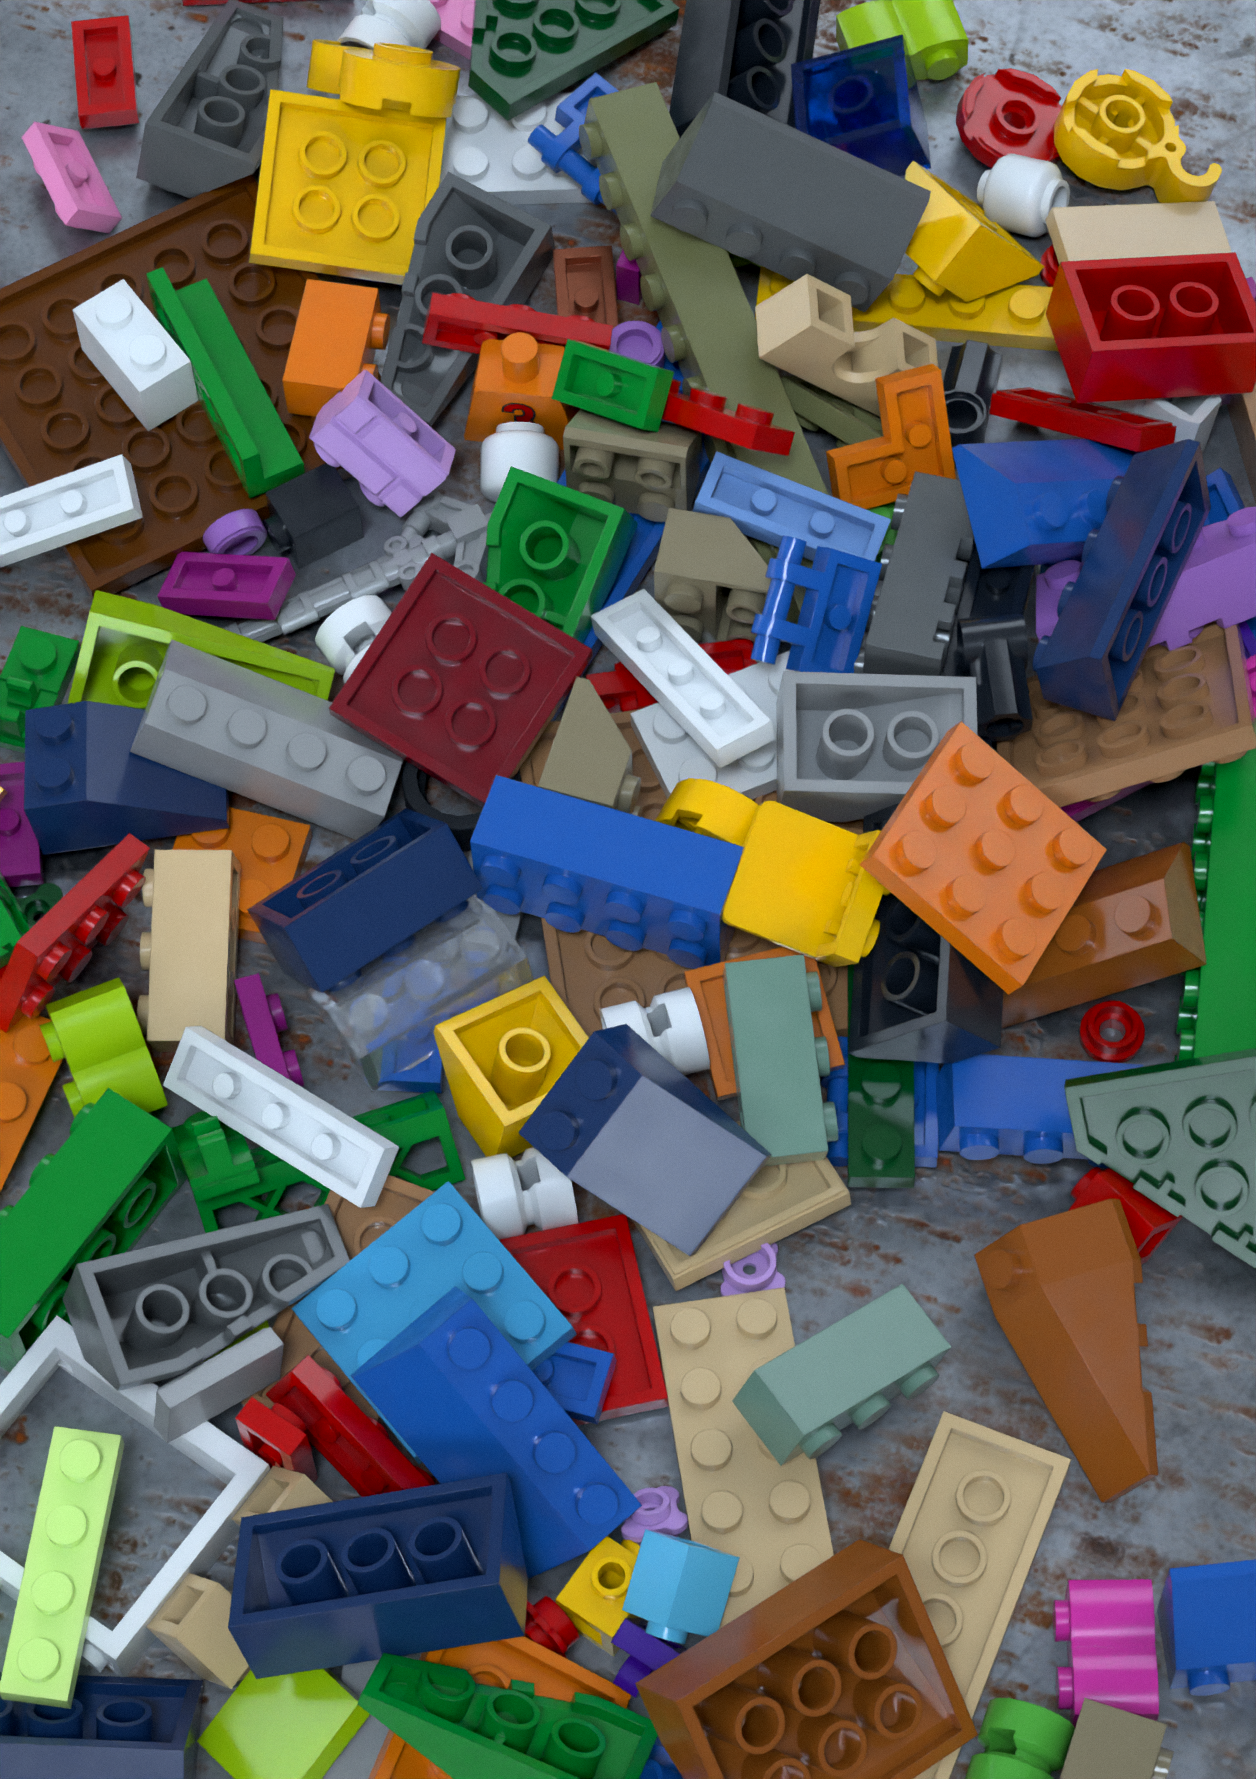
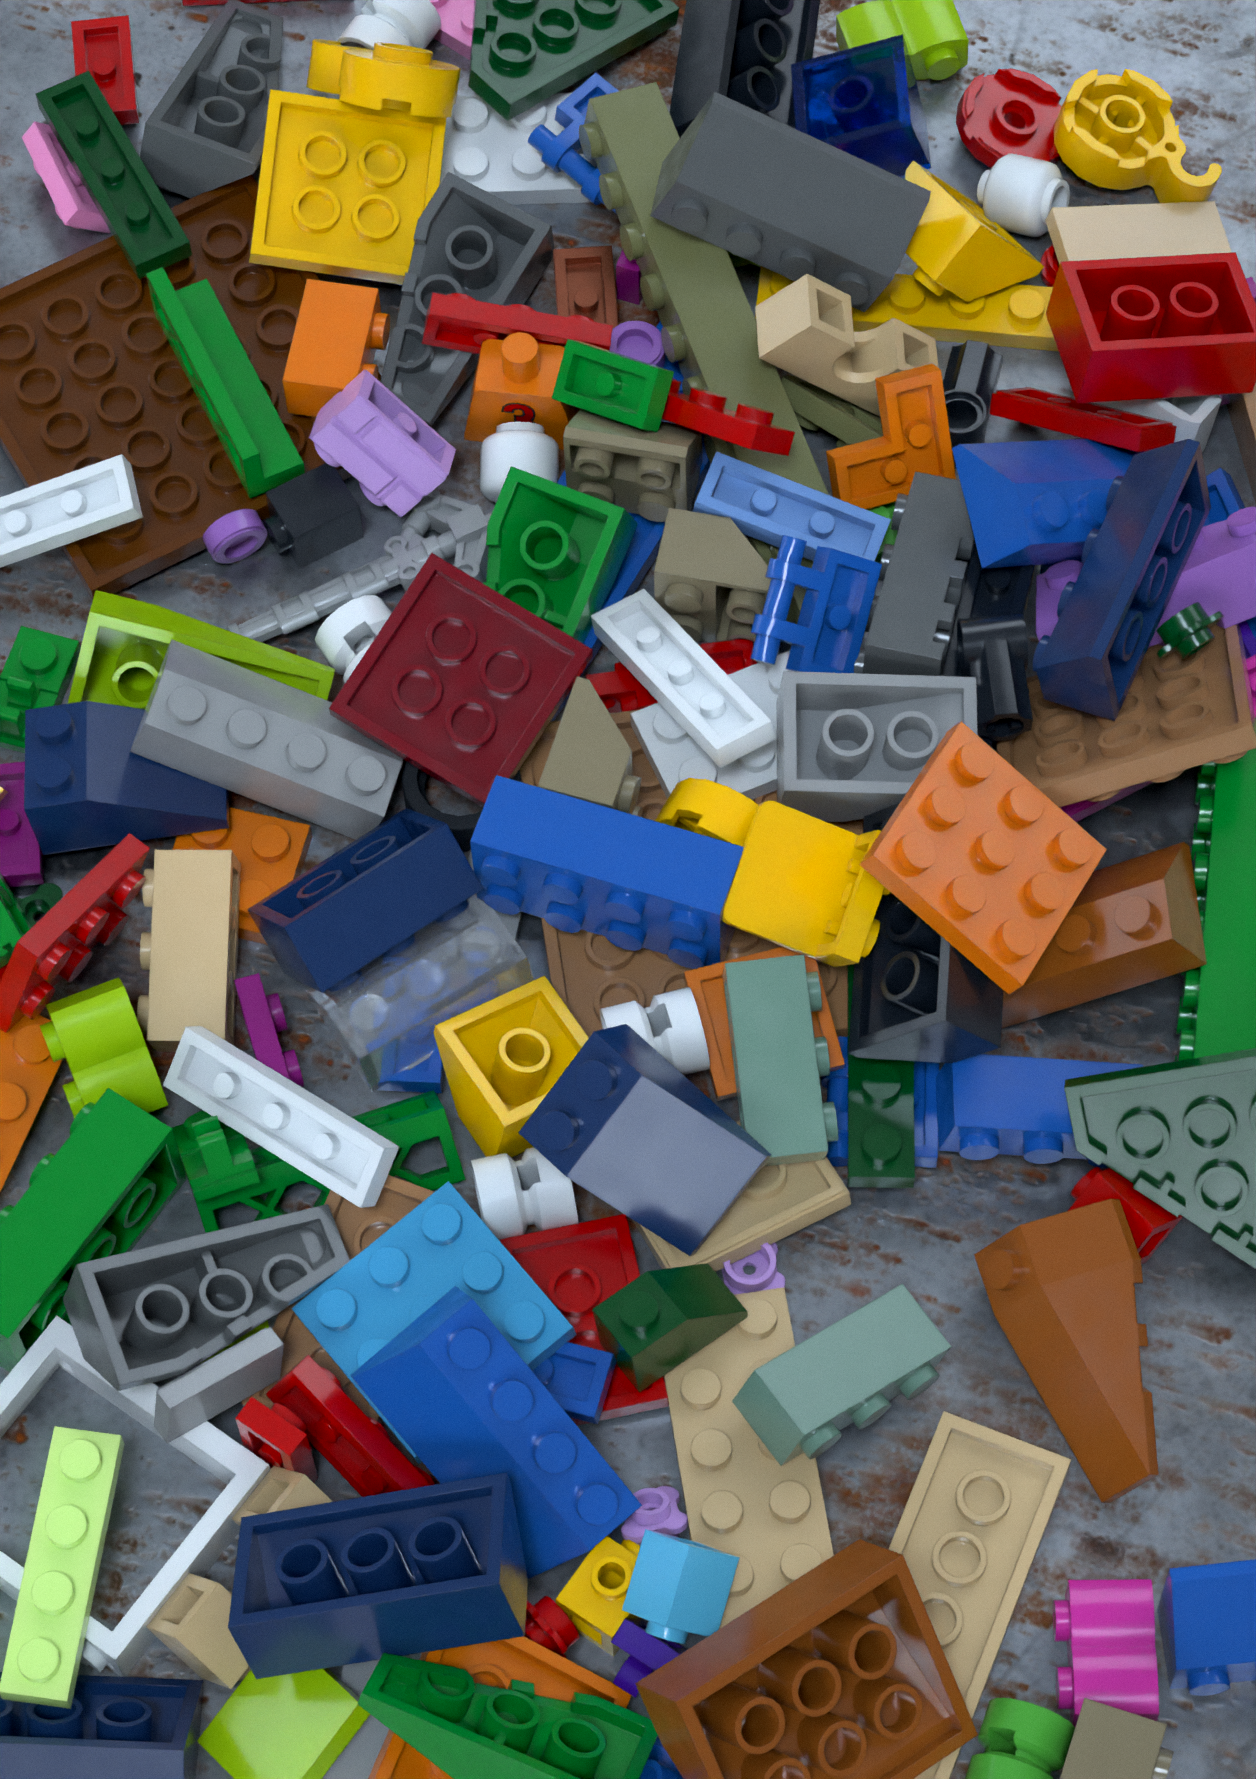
white brick [73,279,199,431] -> none
magenta plate [157,552,296,620] -> none
red plate [1079,1000,1145,1063] -> none
none -> dark green plate [36,71,192,279]
none -> dark green slope [592,1263,748,1392]
none -> dark green plate [1156,602,1224,659]

